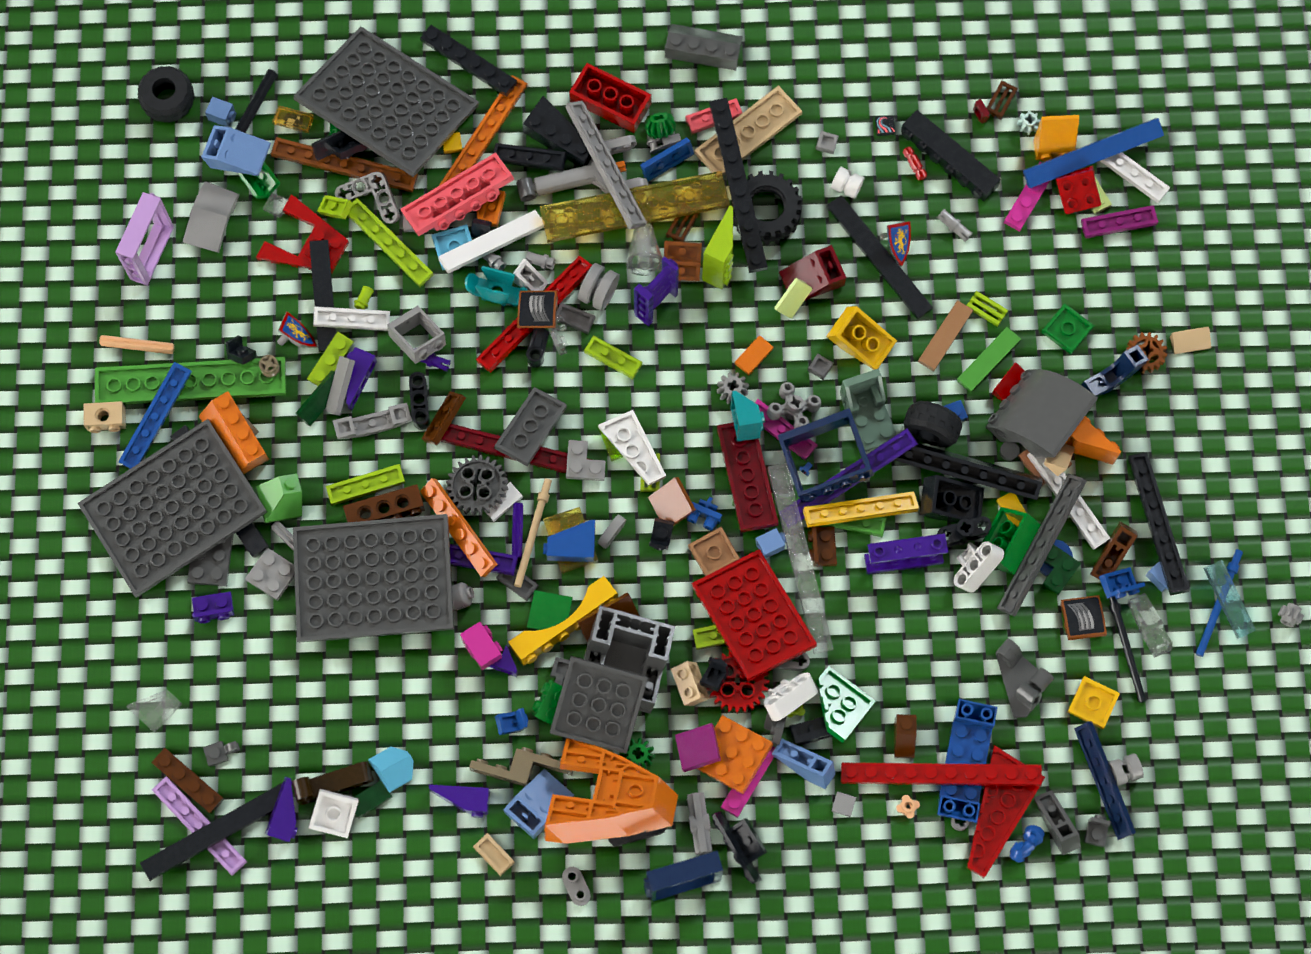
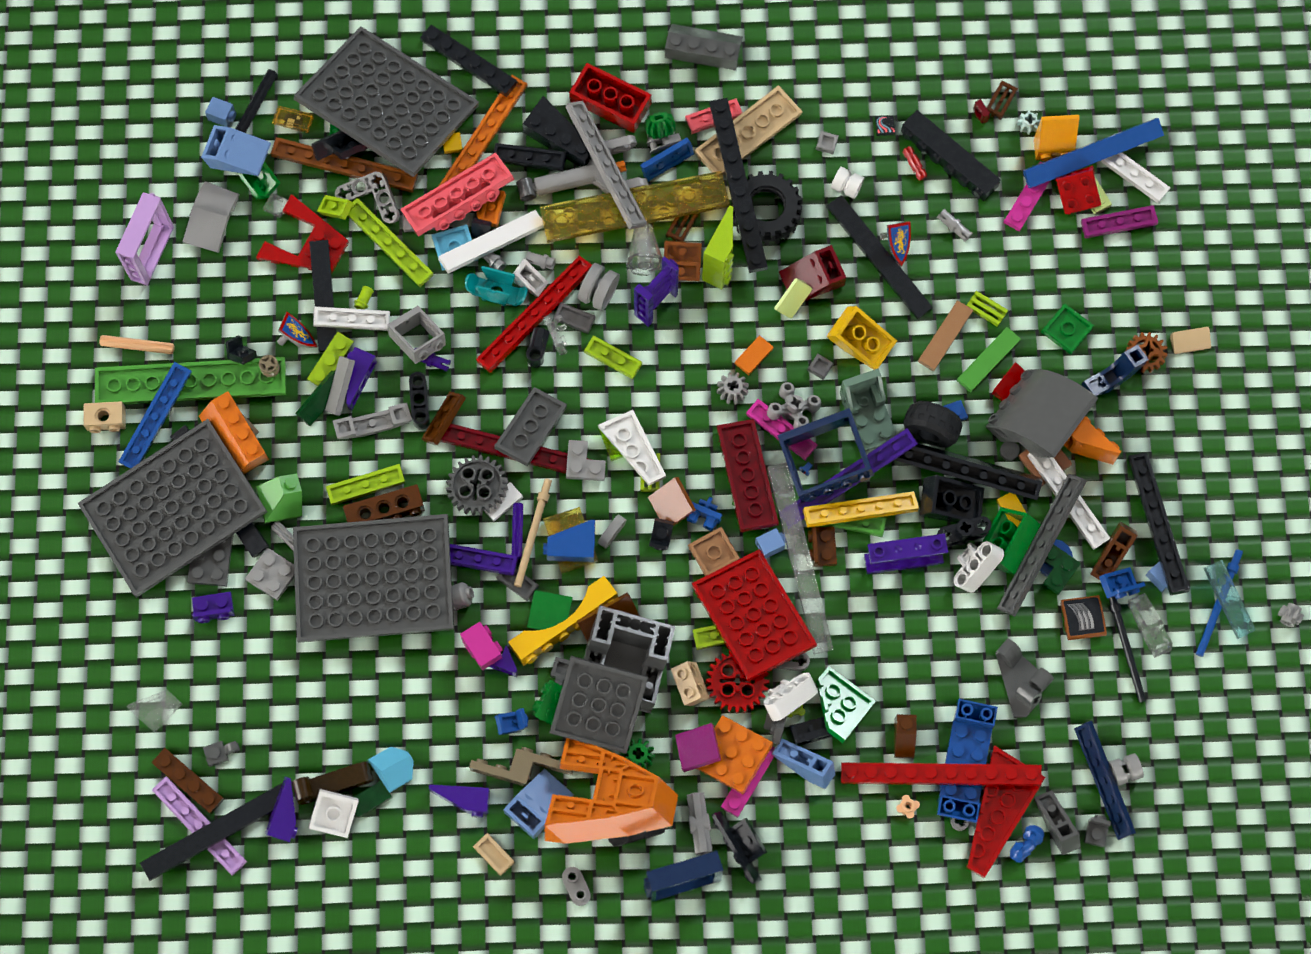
black tyre [137,66,194,123] -> none
orange plate [420,478,498,577] -> none
slope [517,291,558,328] -> none
black bracket [700,657,729,692] -> none
teal slope [730,391,765,442] -> none
light grey tile [831,792,856,817] -> none
tan slope [1044,444,1075,476] -> none
yellow plate [1067,676,1120,729] -> none

